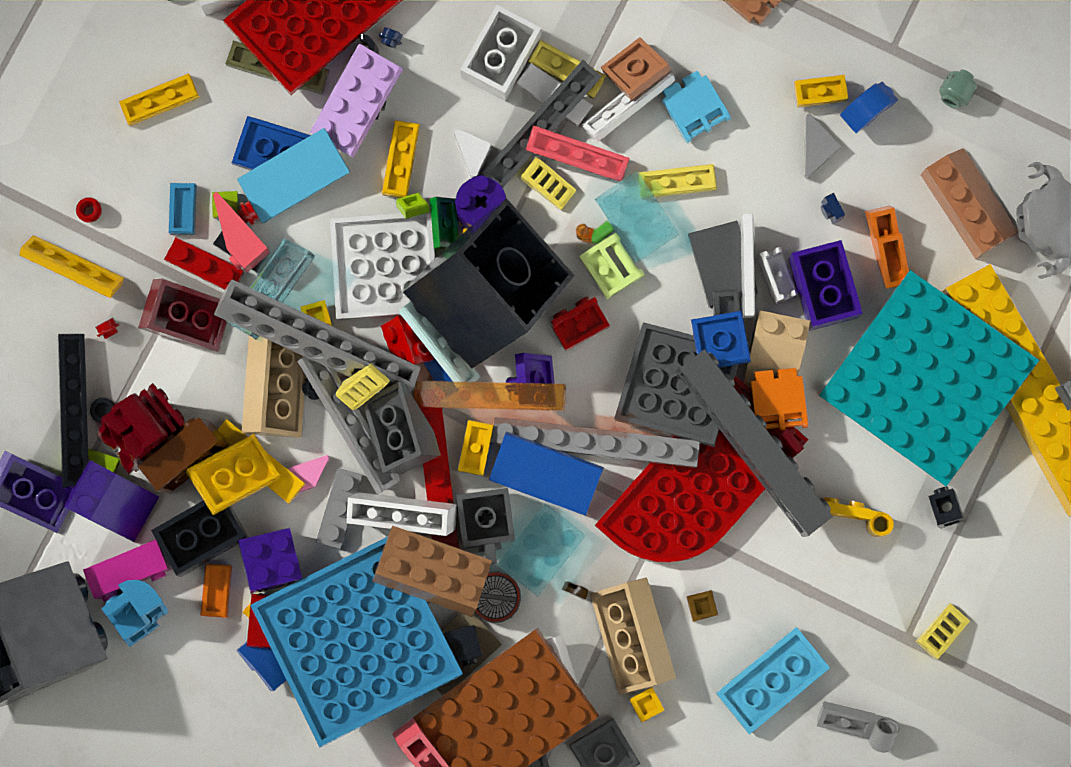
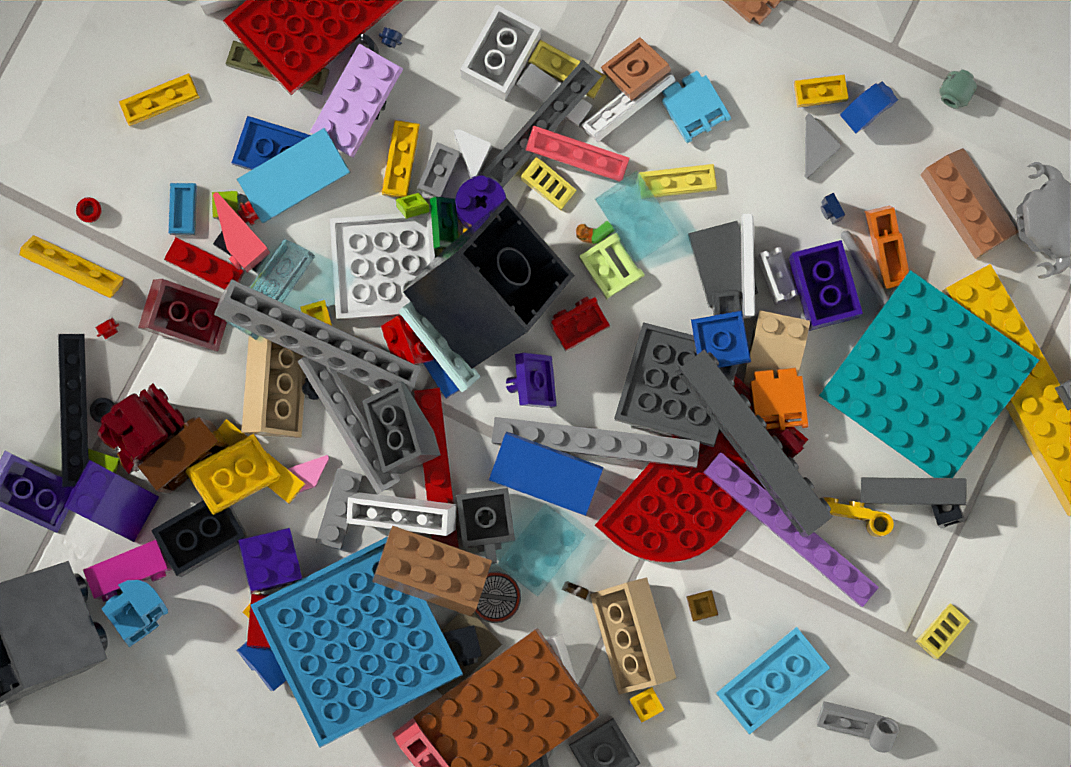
orange tile [200,564,232,618] -> none
light yellow slope [336,364,390,410] -> none
clear orange tile [414,381,566,411] -> none
yellow plate [458,420,493,476] -> none
none -> light grey plate [417,142,461,197]
none -> medium lavender plate [703,453,879,607]
none -> light grey piece [841,231,889,307]
none -> dark grey tile [860,477,967,505]

